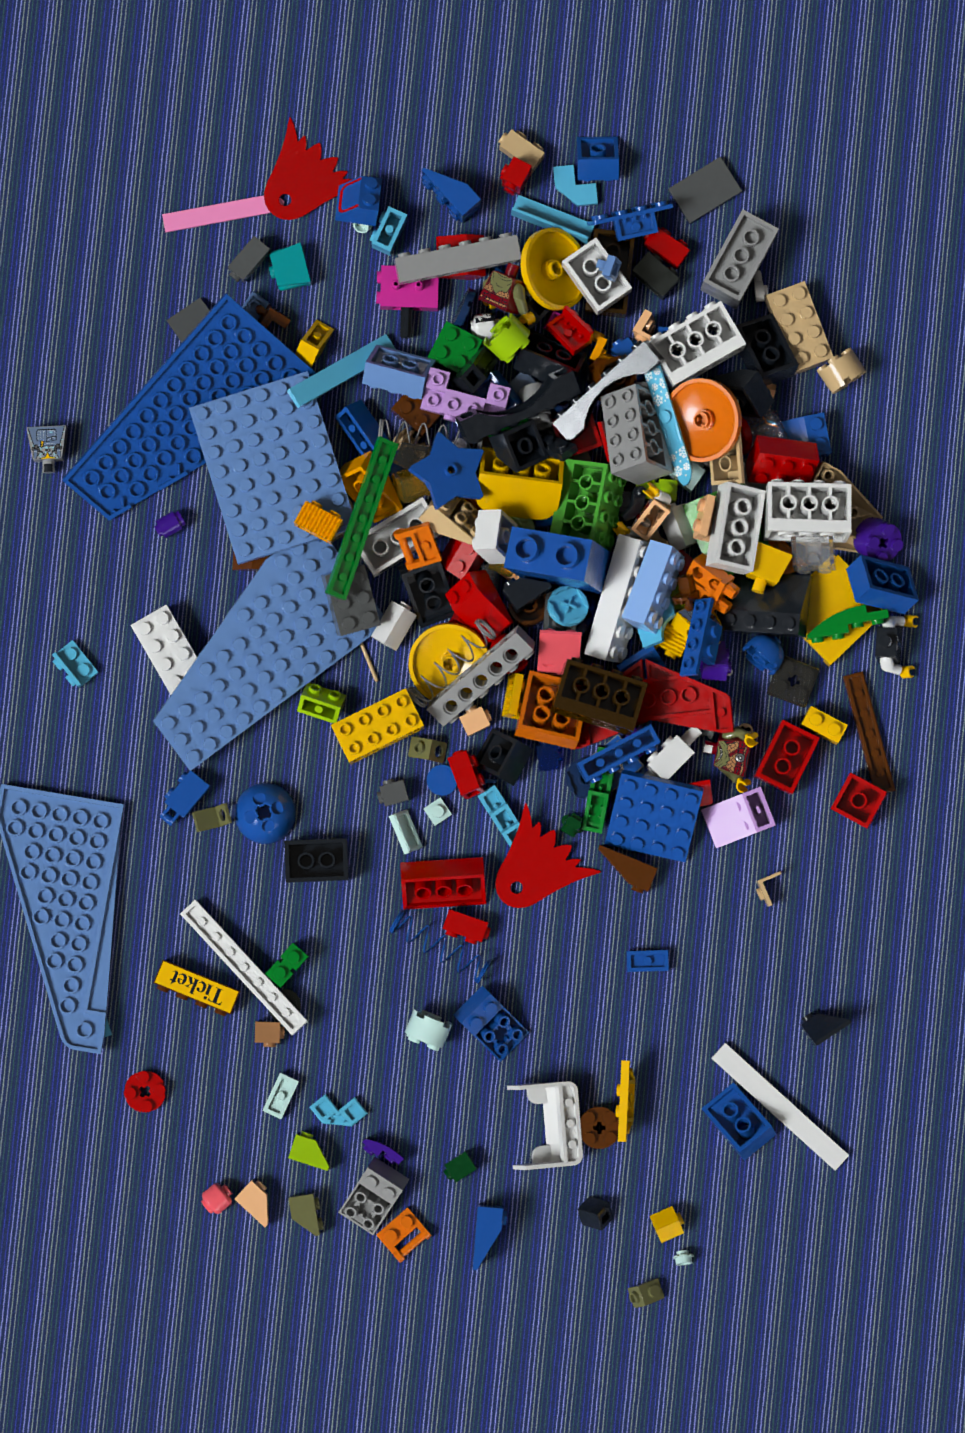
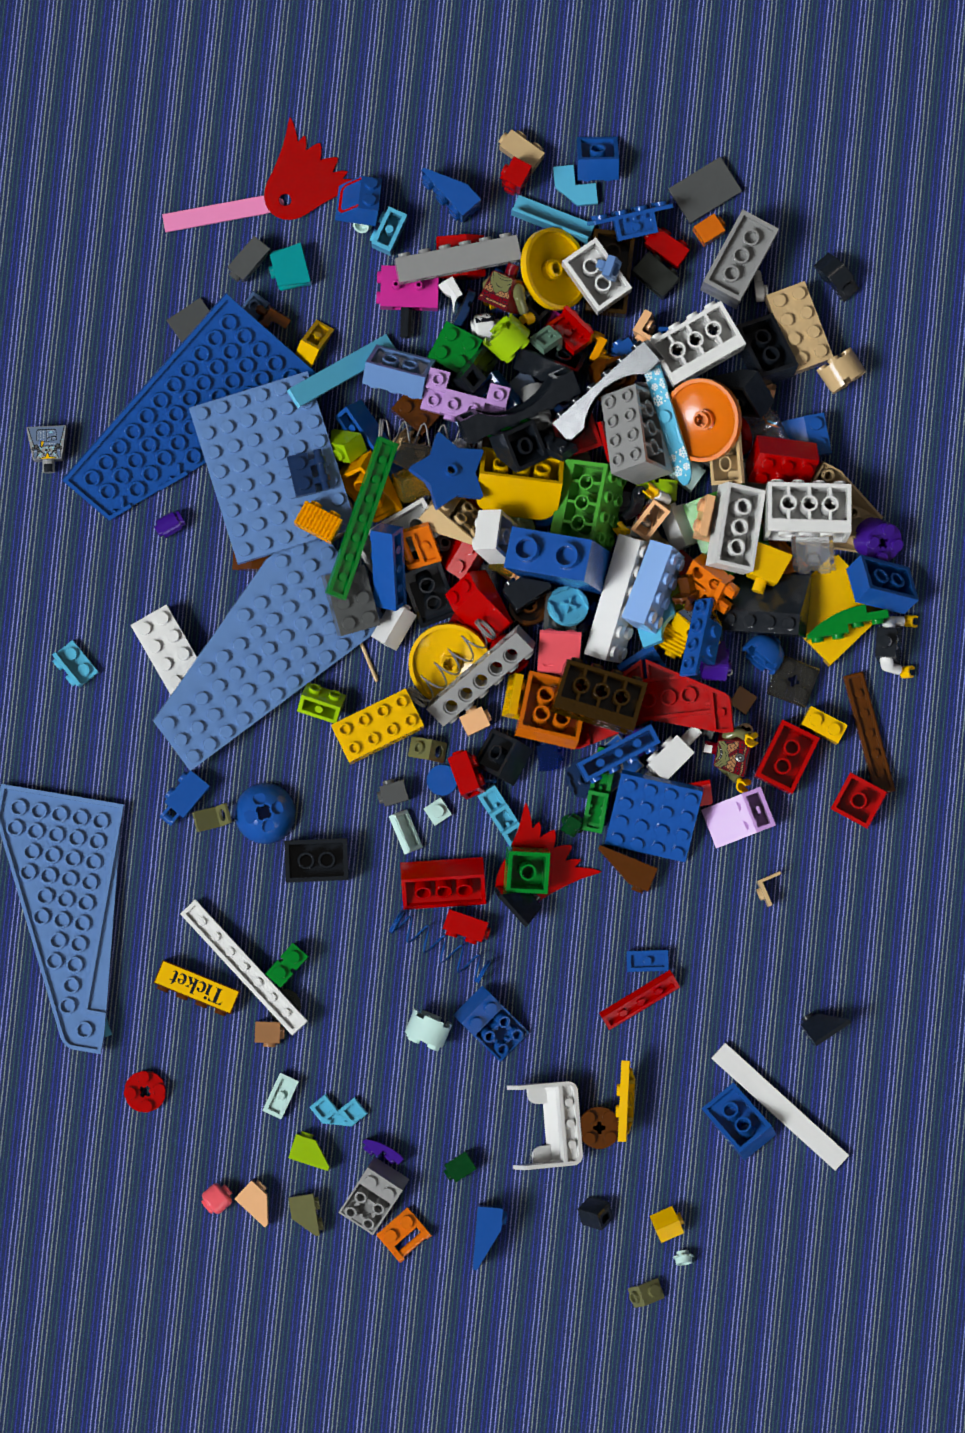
none -> dark blue plate [287,449,331,498]
none -> lime slope [330,429,367,463]
none -> blue brick [370,523,407,611]
none -> dark grey pin [436,535,451,553]
none -> white slope [438,276,463,314]
none -> black slope [494,886,542,927]
none -> green brick [503,846,550,894]
none -> sand green bracket [530,325,563,355]
none -> red plate [599,970,680,1030]
none -> orange brick [692,214,726,247]
none -> medium nougat tile [731,686,757,715]
none -> black brick [814,252,859,302]

